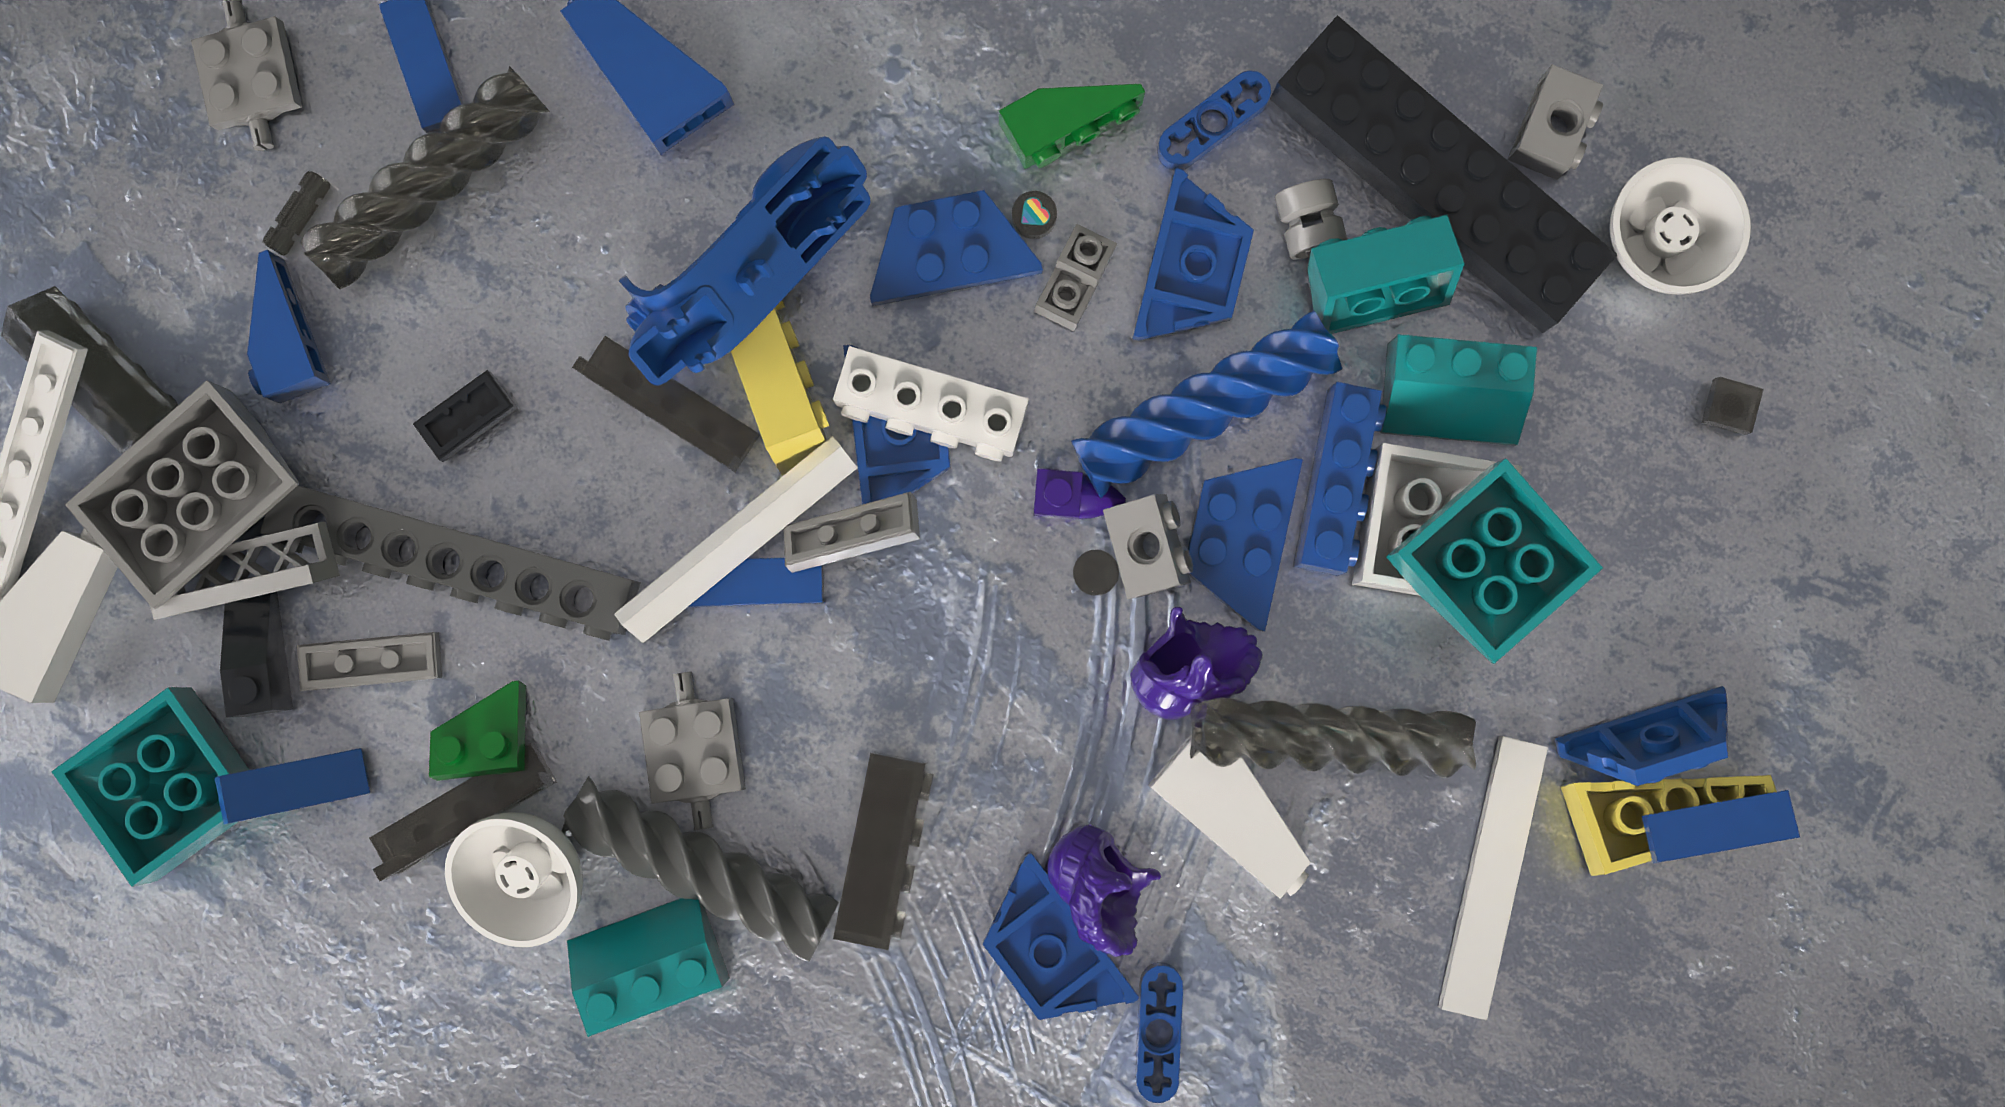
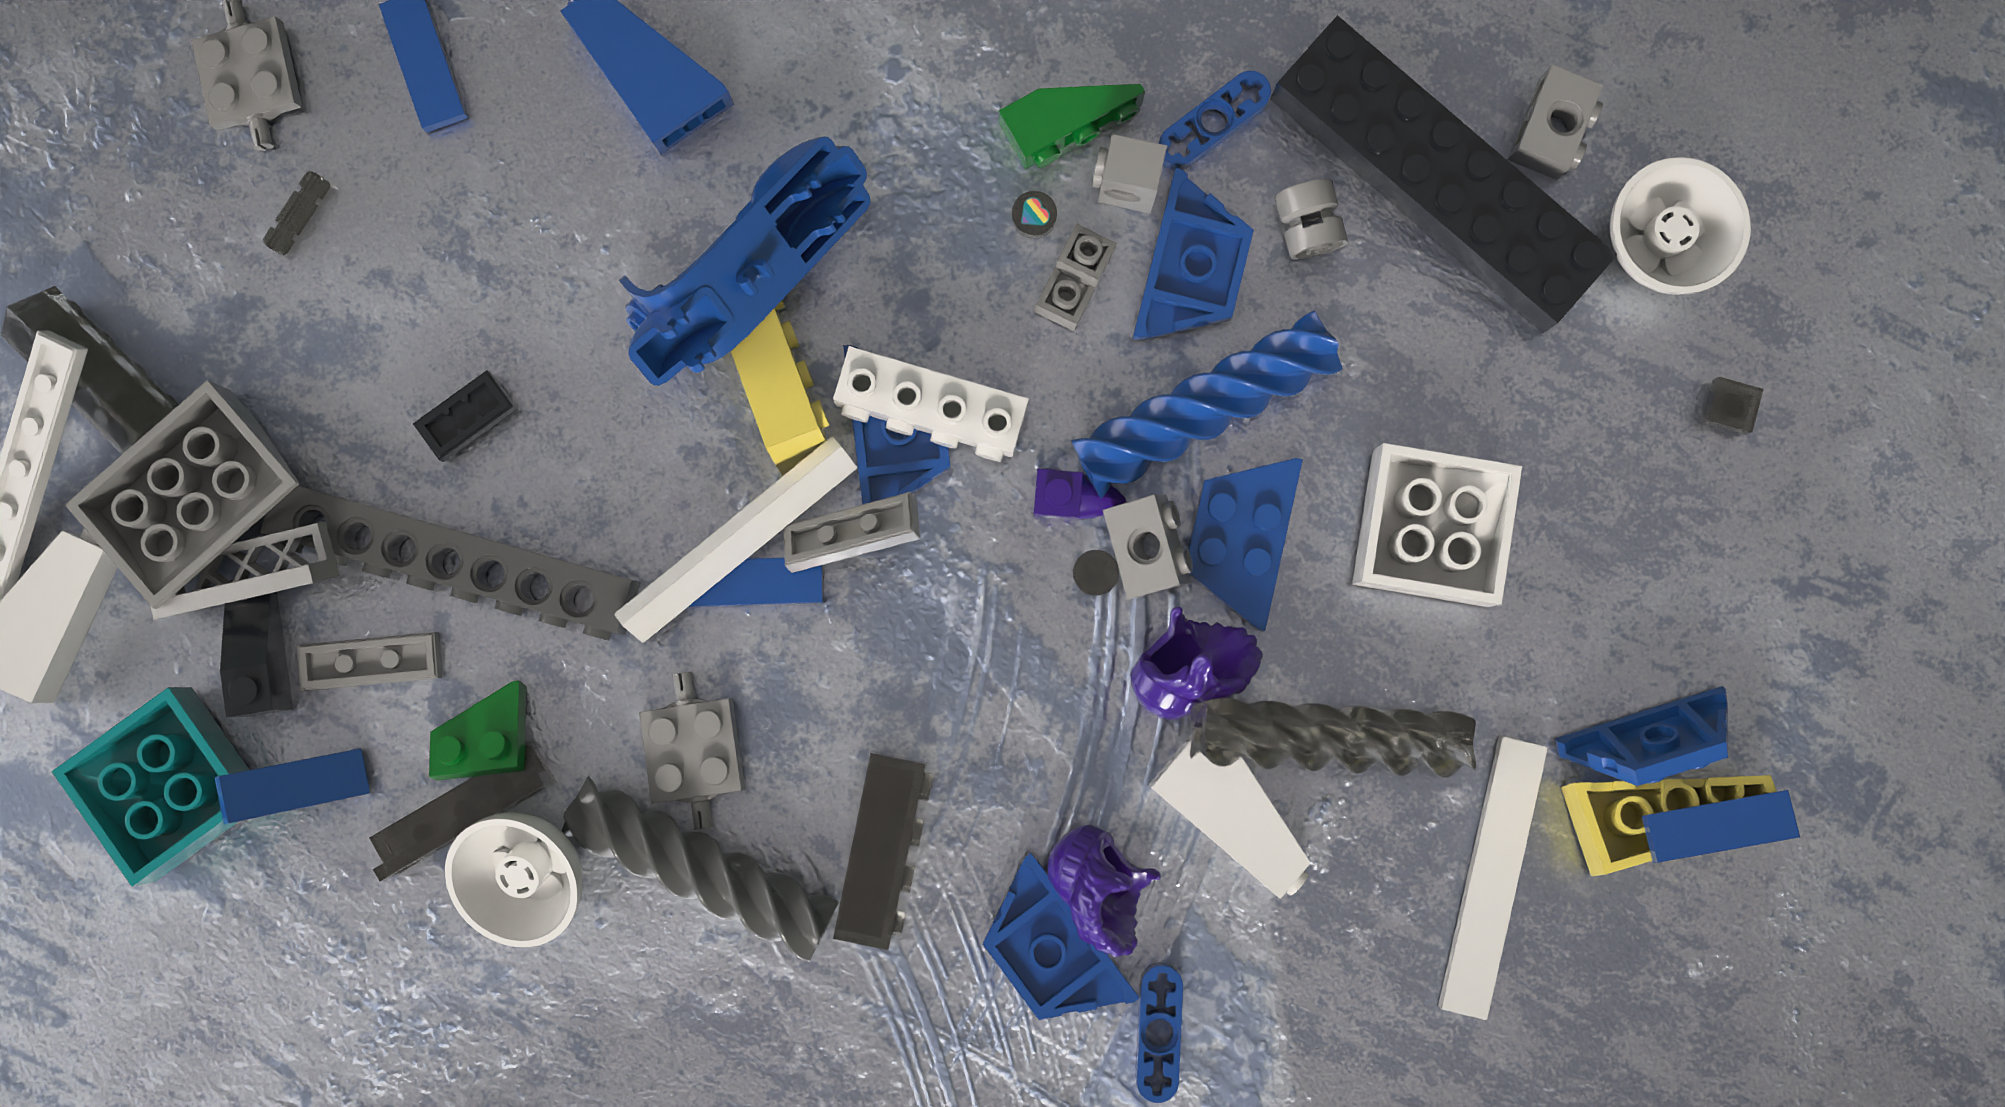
blue slope [247,250,331,404] -> none
clear smoke piece [300,66,550,289] -> none
teal slope [567,898,730,1037] -> none
clear smoke fence [572,336,760,473] -> none
blue wing [870,190,1043,307] -> none
blue brick [1293,382,1386,576] -> none
teal slope [1307,215,1465,334] -> none
teal slope [1380,334,1537,446] -> none
teal slope [1386,458,1603,664] -> none
none -> light grey brick [1092,134,1167,214]

